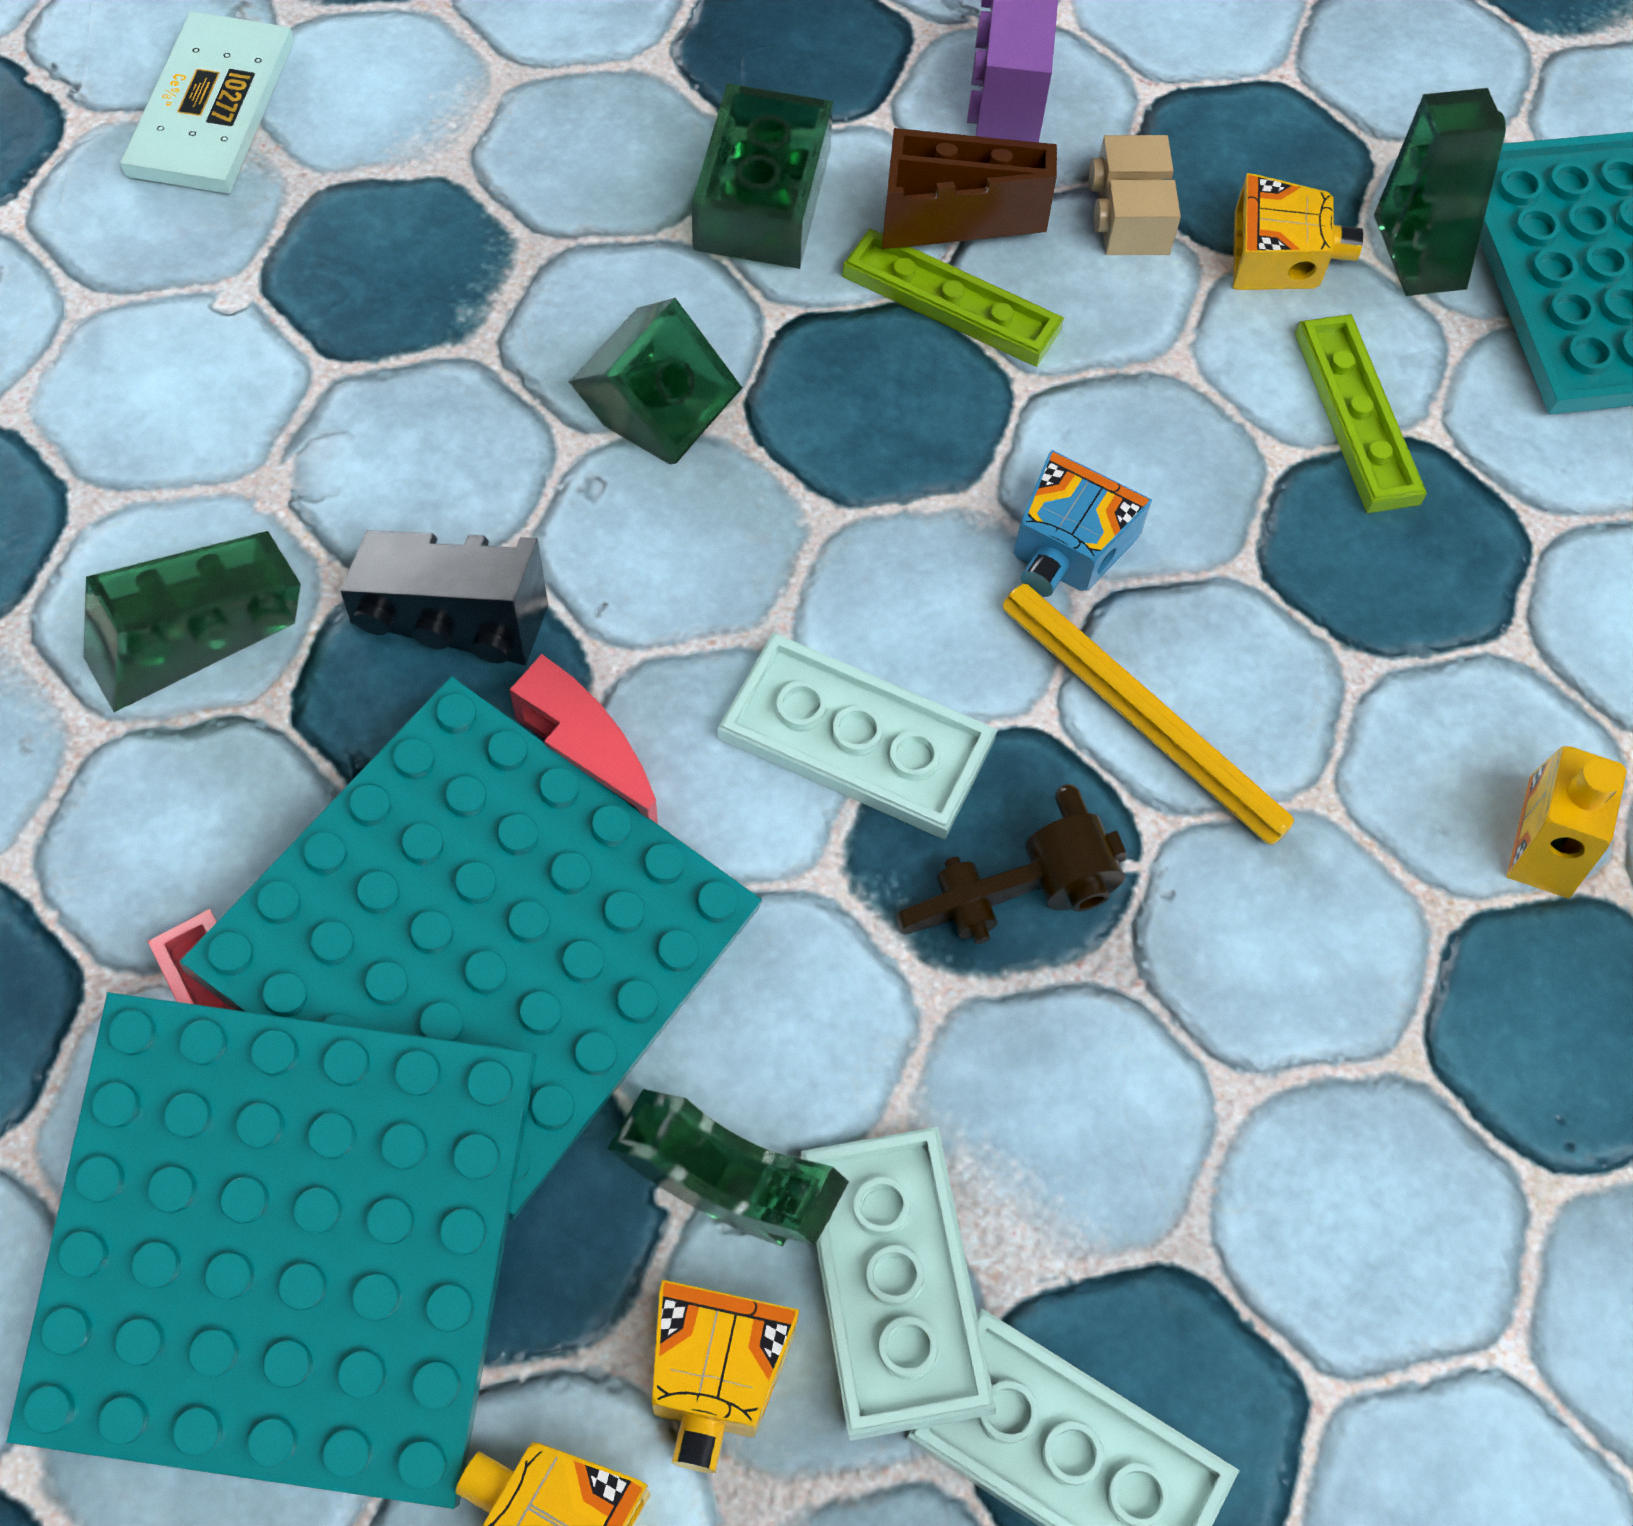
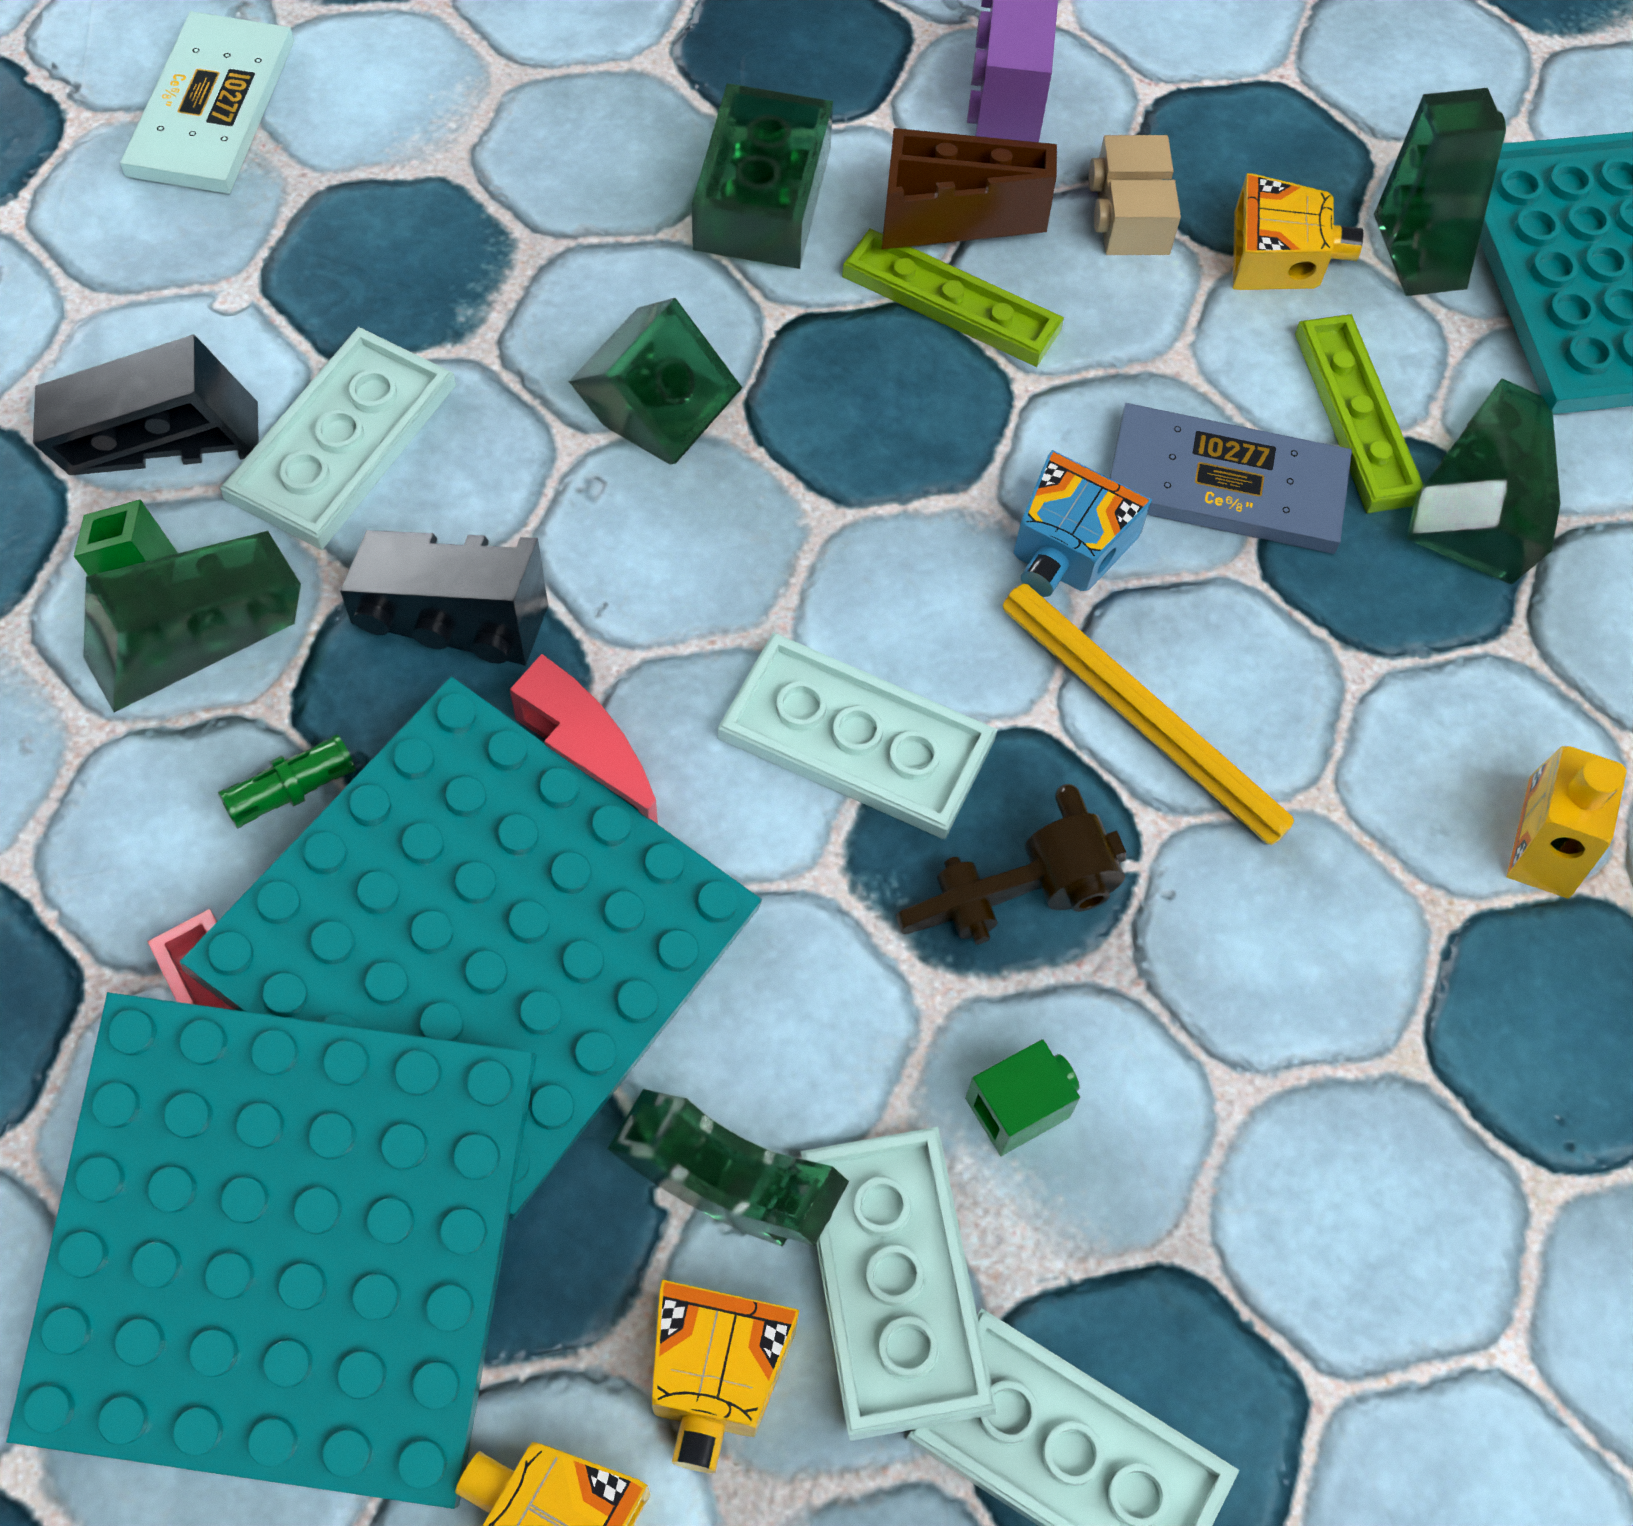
none -> black wedge [33,334,259,475]
none -> green brick [73,499,178,608]
none -> green pin [218,734,356,829]
none -> light aqua tile [220,327,456,550]
none -> green brick [965,1039,1080,1156]
none -> sand blue tile [1110,403,1352,554]
none -> clear green wedge [1407,378,1561,585]

